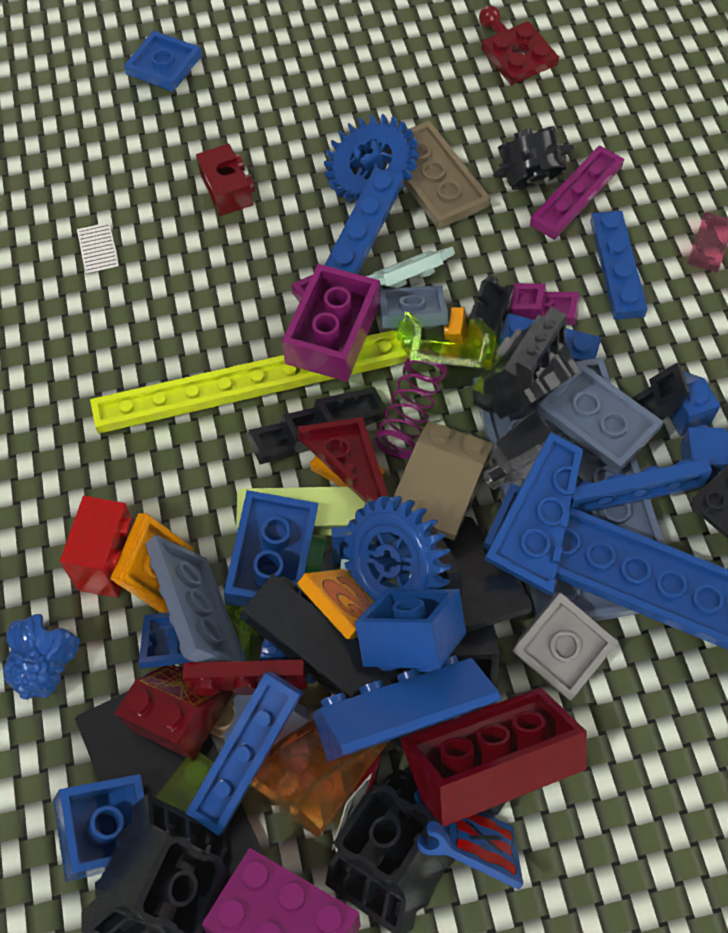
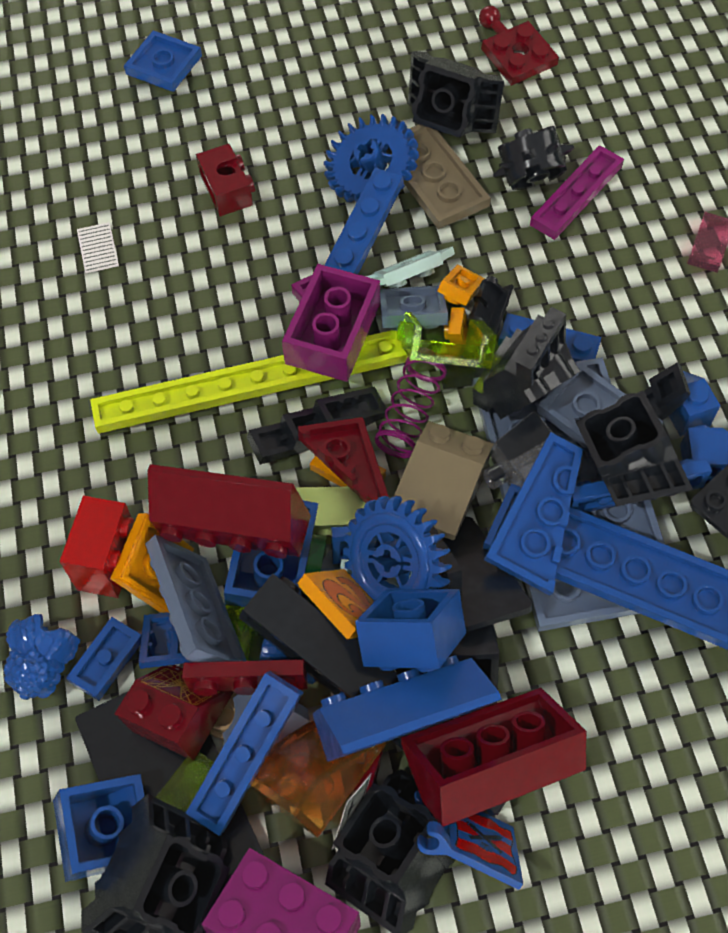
magenta slope [509,283,580,325] -> none
light grey plate [510,592,618,701] -> none
blue plate [590,211,648,320] -> none
none -> blue plate [66,617,142,701]
none -> dark red slope [147,464,311,559]
none -> black slope [408,51,504,138]
none -> light orange plate [437,264,485,306]
none -> black slope [574,390,693,506]

